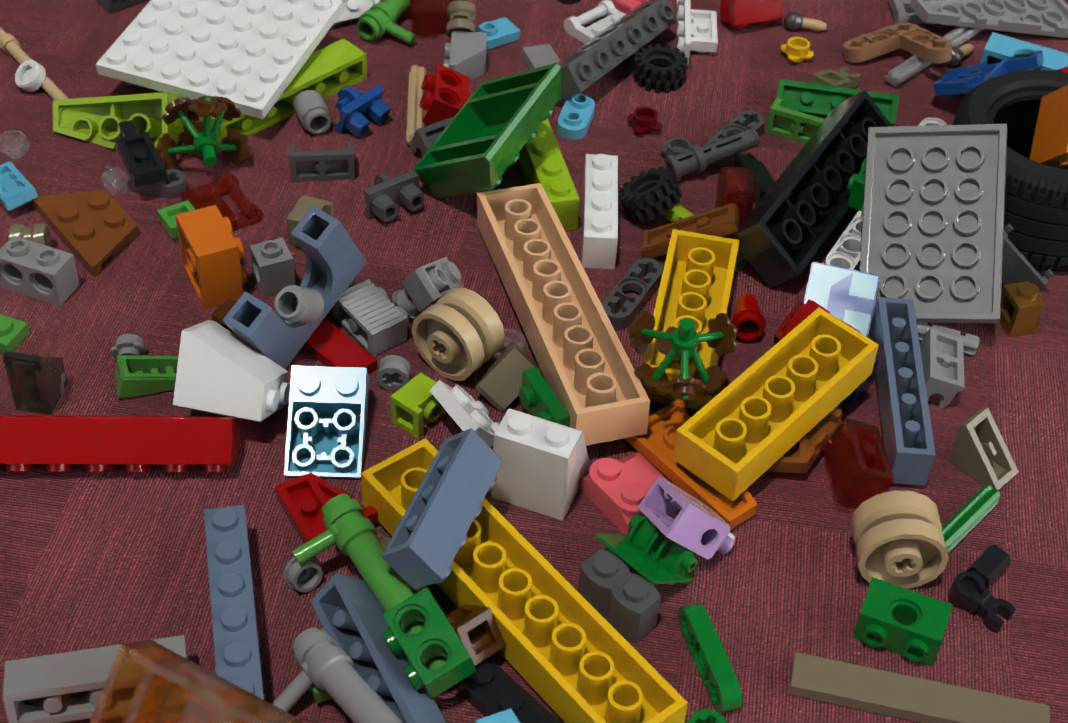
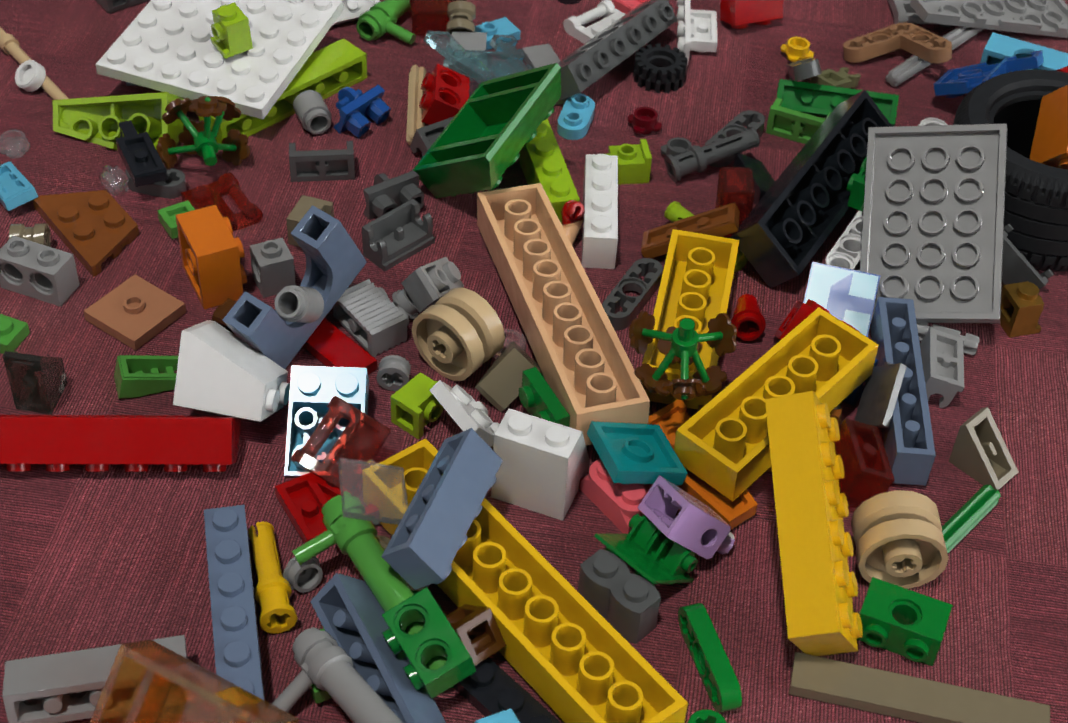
light grey plate [111,334,148,358] -> none
black tyre [618,167,682,222] -> none
piece [784,11,827,32] -> none
flat silver piece [944,44,974,67] -> none
black bar [948,545,1016,633] -> none
none -> nougat plate [83,274,186,350]
none -> lime brick [211,3,253,59]
none -> yellow pin [248,521,297,634]
none -> clear red plate [290,396,391,494]
none -> clear piece [338,458,408,525]
none -> dark grey hinge [362,199,435,272]
none -> clear light blue wing [424,31,532,84]
none -> red arm [561,200,585,246]
none -> teal plate [587,421,688,485]
none -> lime brick [606,139,652,185]
none -> yellow brick [765,391,863,656]
none -> dark grey beam [786,57,822,81]
none -> flat silver piece [852,362,907,432]

